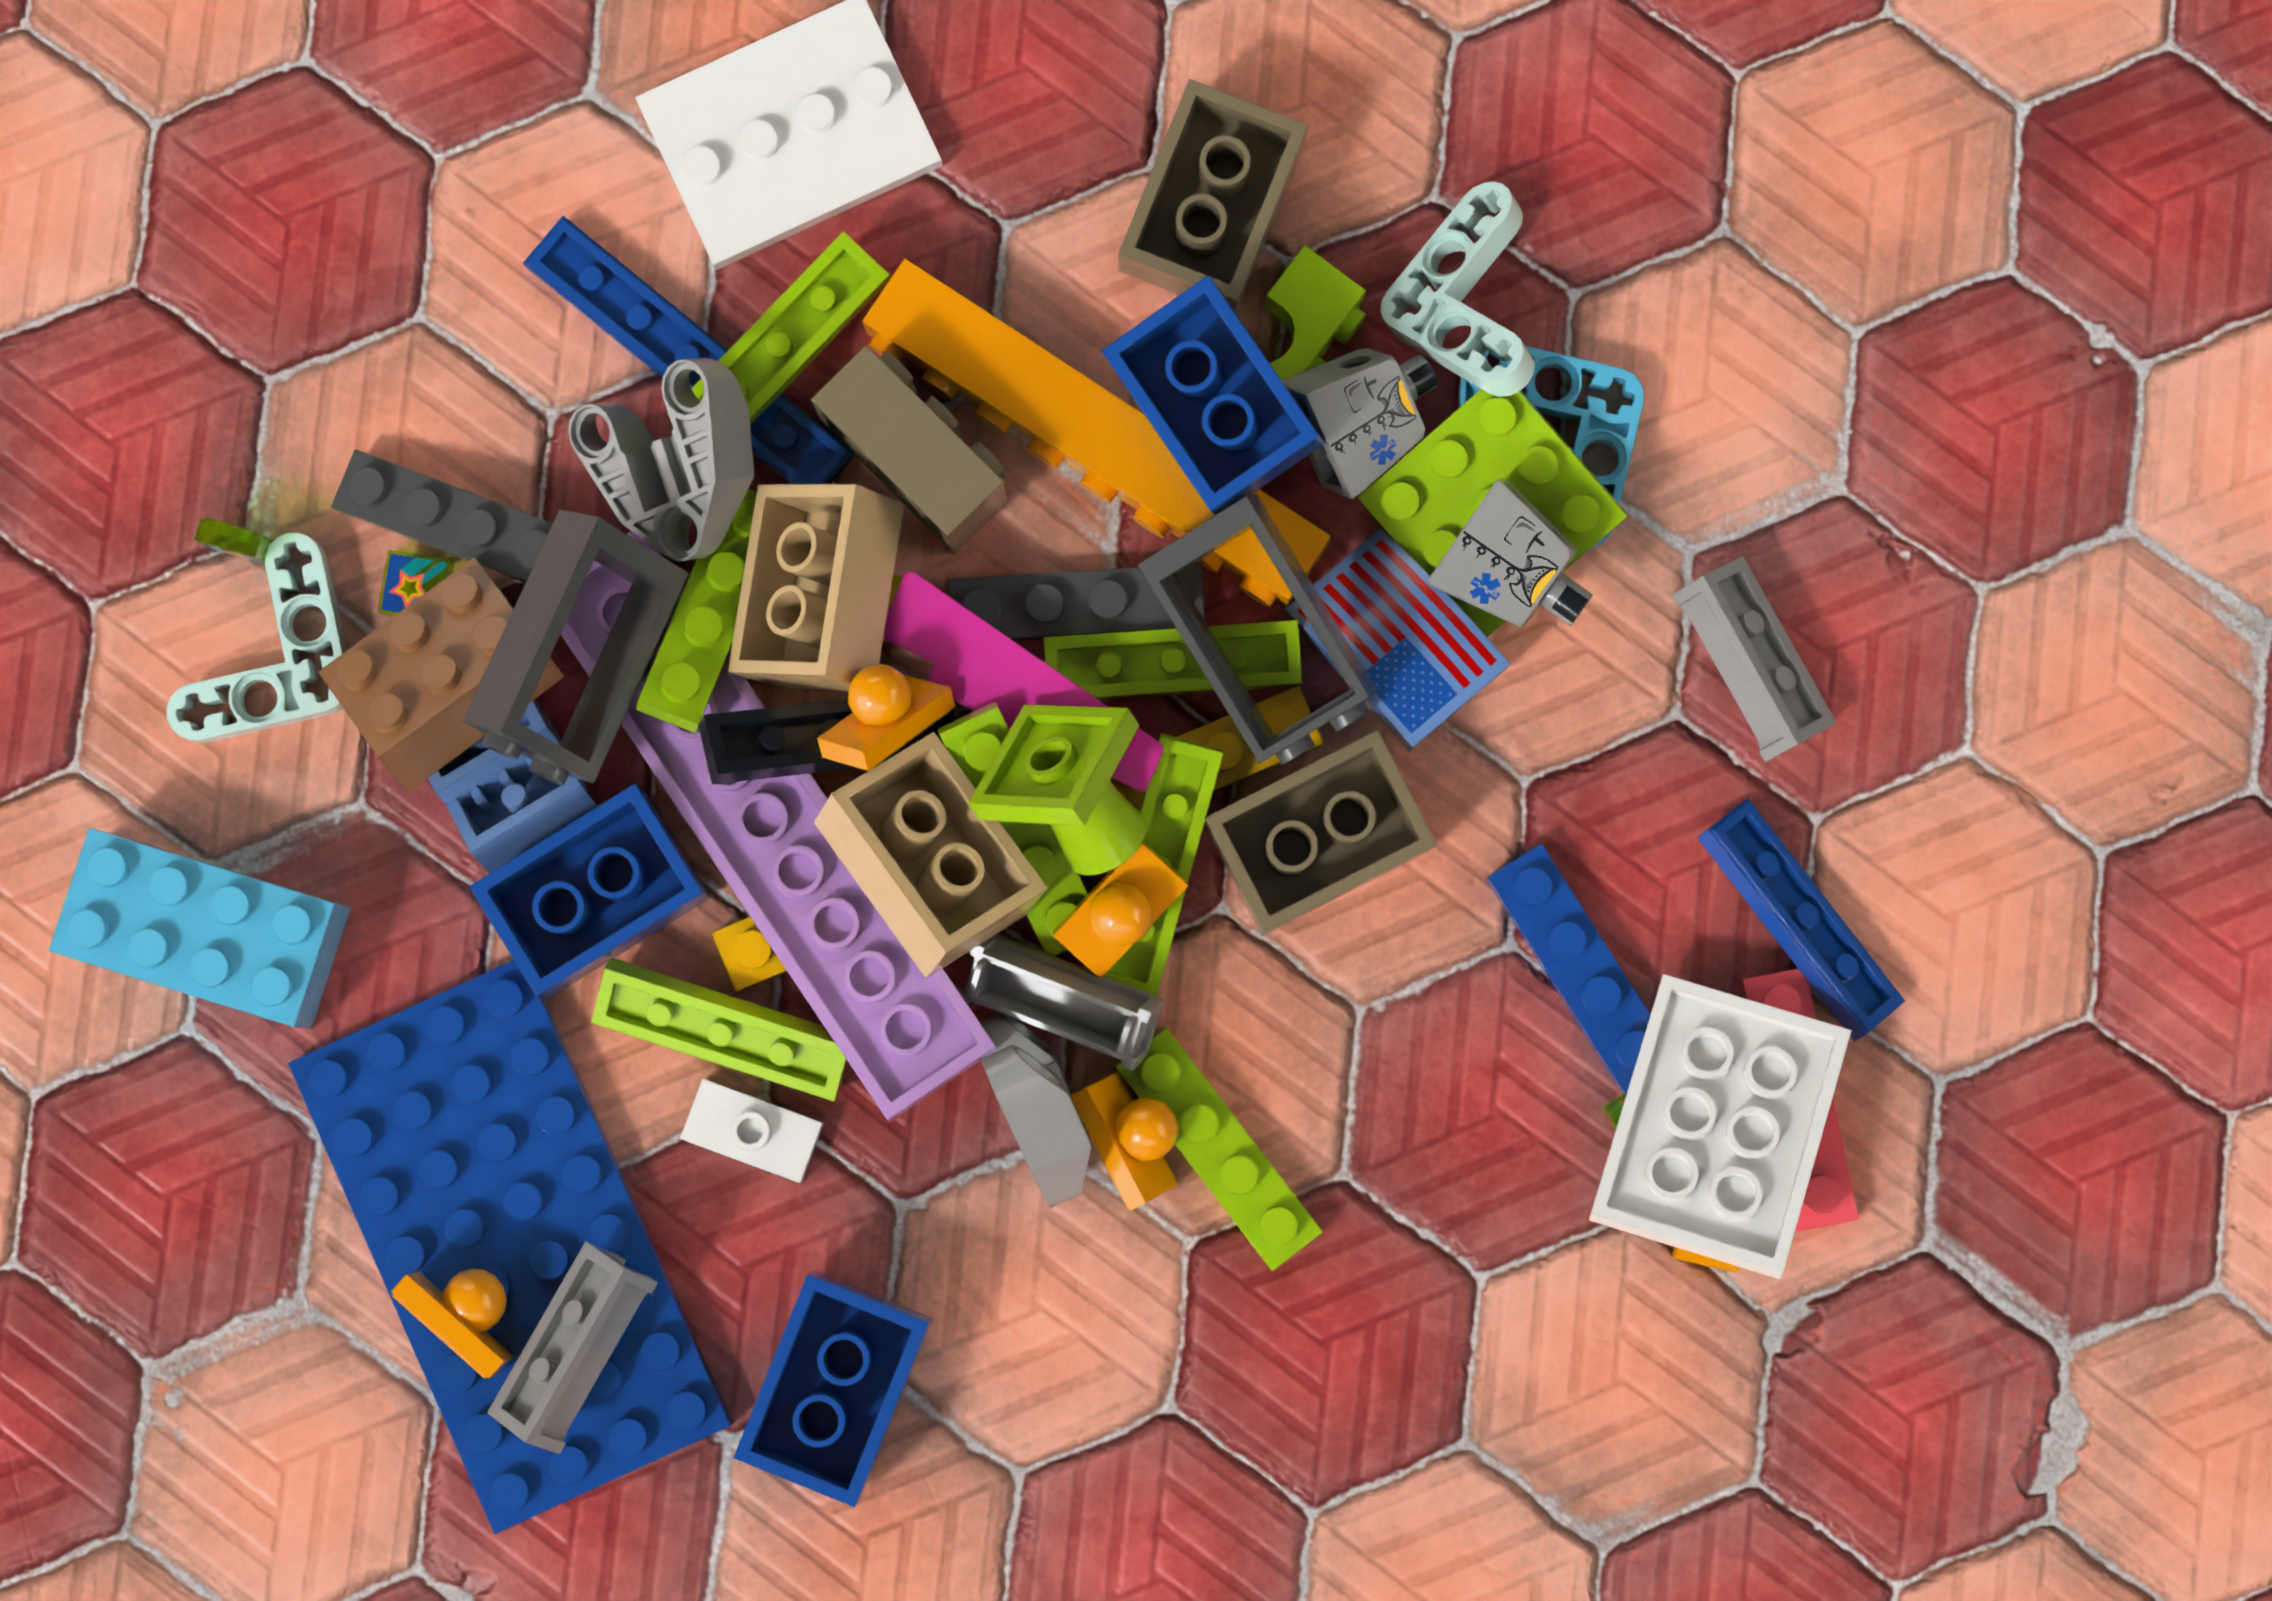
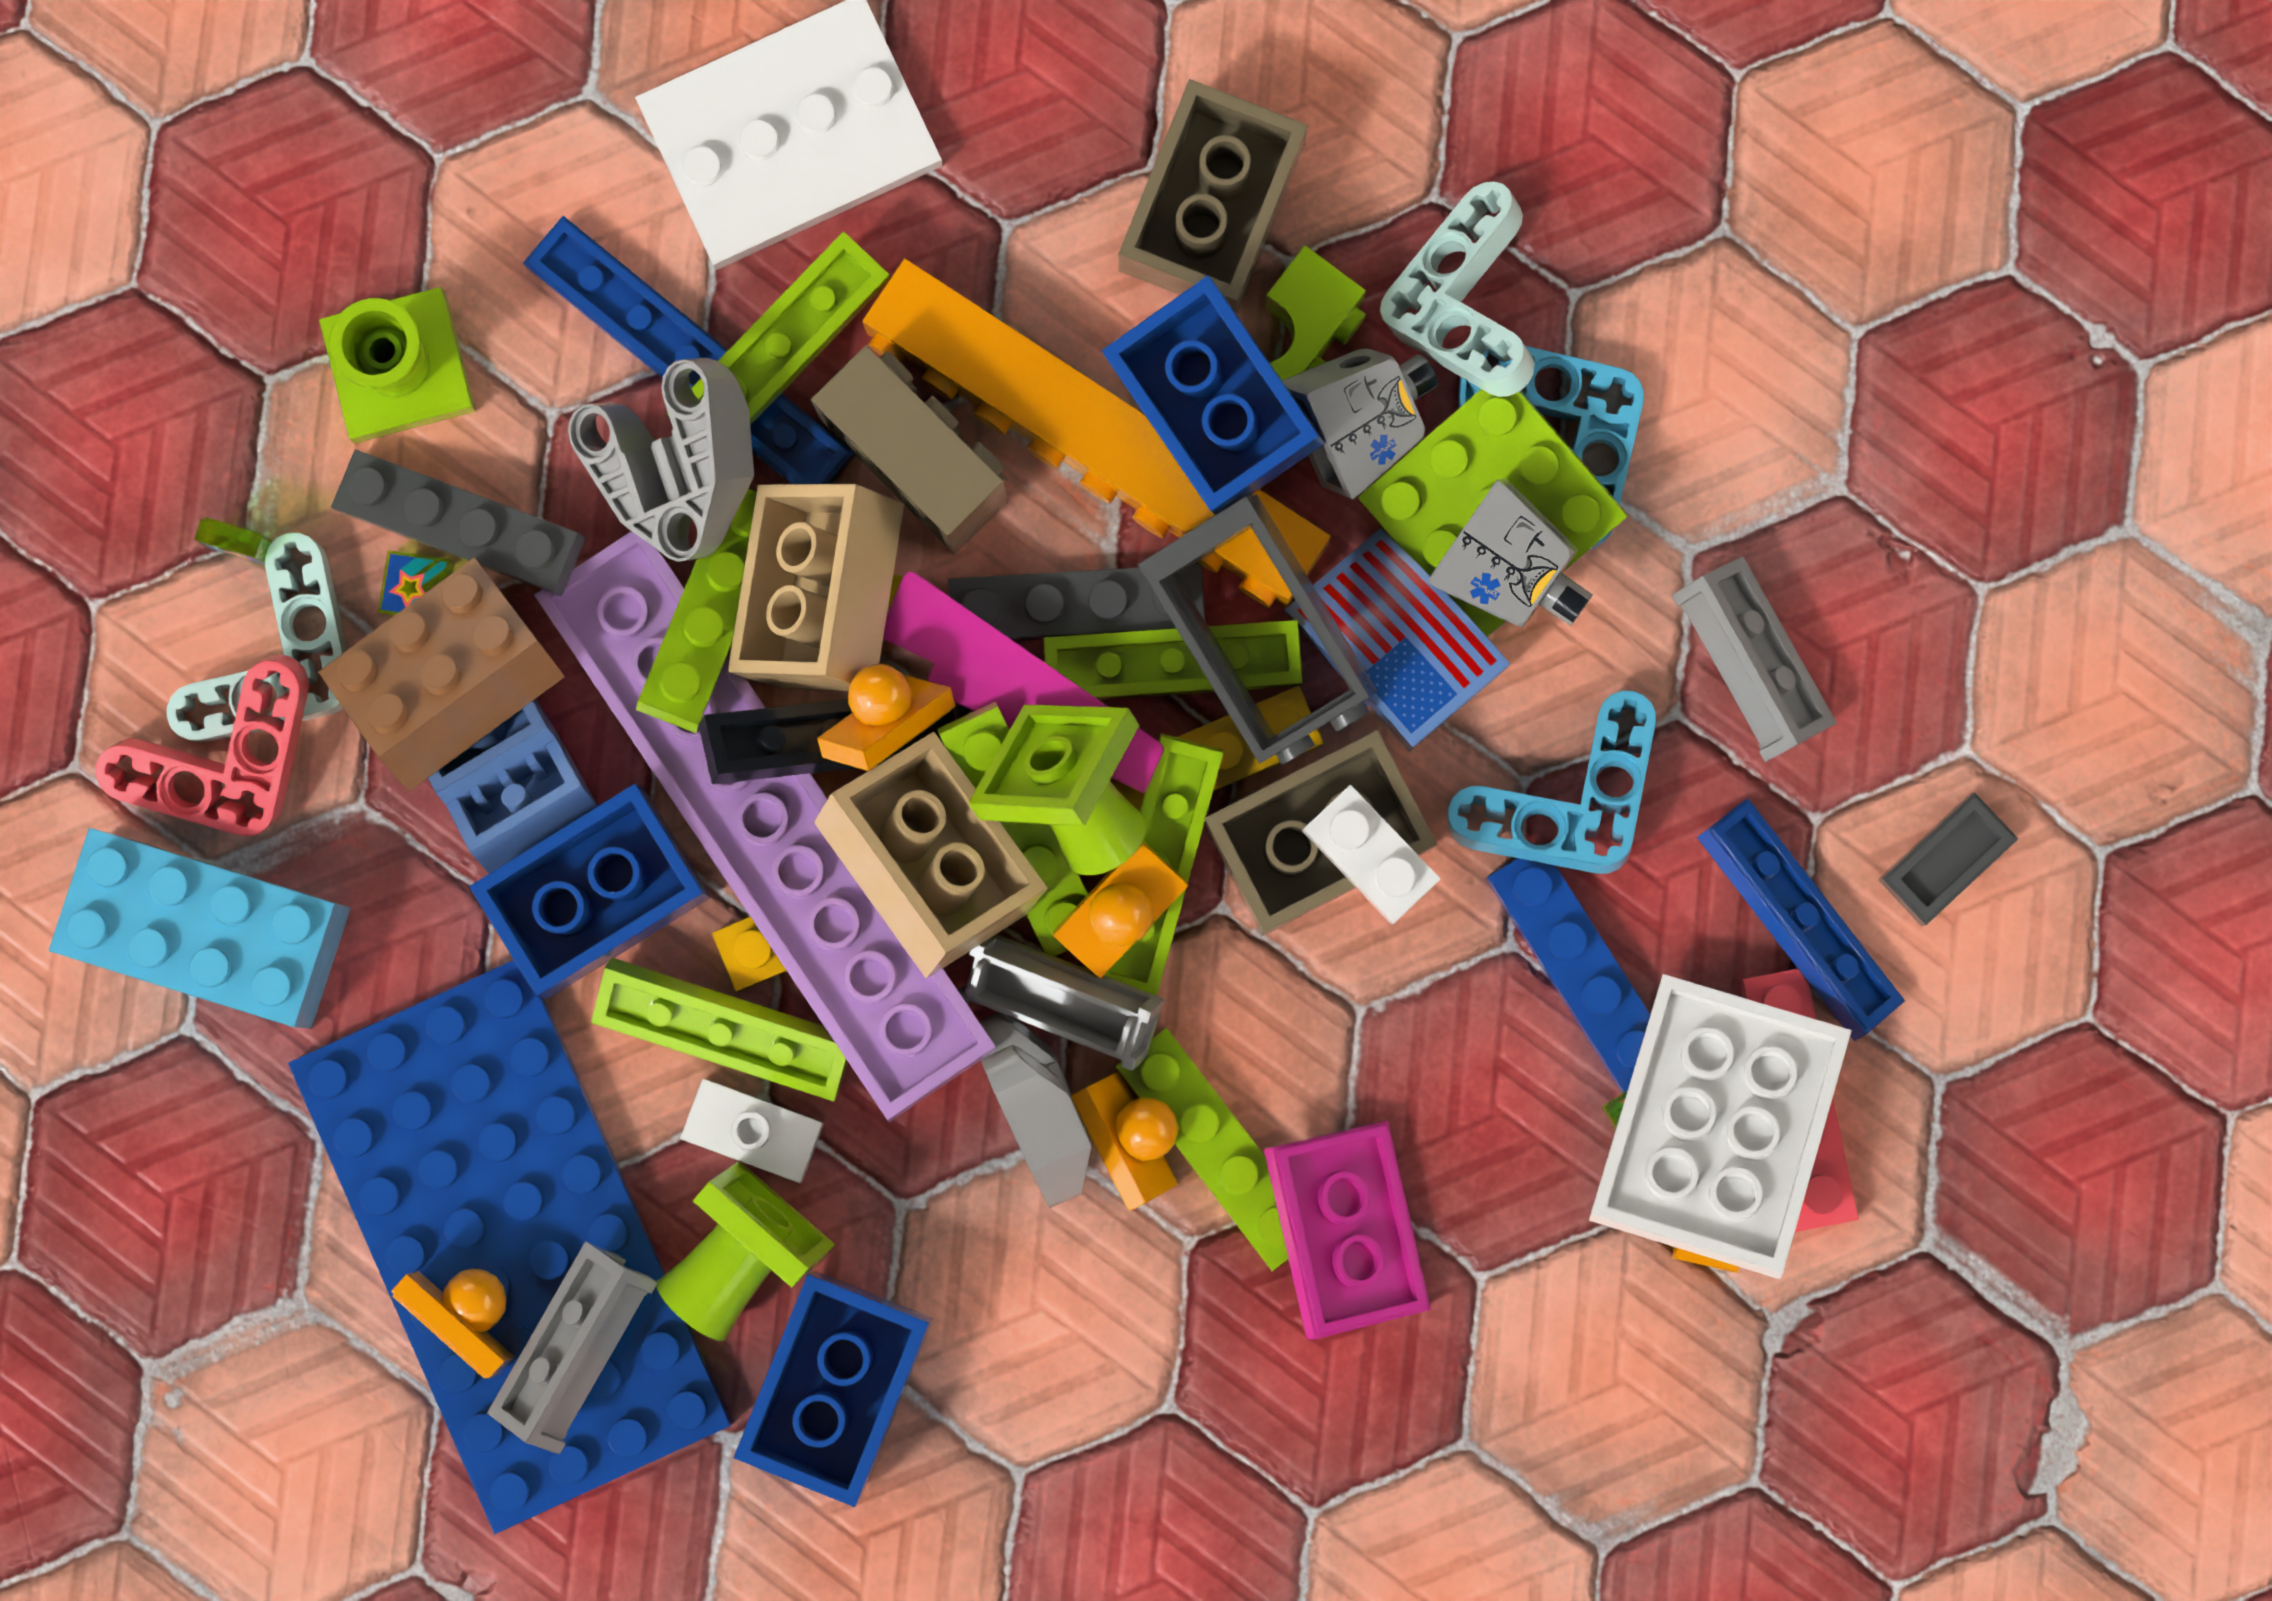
dark grey window [462,509,689,785] -> none
none -> coral beam [96,654,309,837]
none -> lime plant [319,287,476,444]
none -> lime plant [656,1161,835,1341]
none -> dark pink tile [1264,1121,1431,1340]
none -> white plate [1302,785,1440,925]
none -> medium azure beam [1448,691,1656,874]
none -> dark grey tile [1878,792,2018,926]

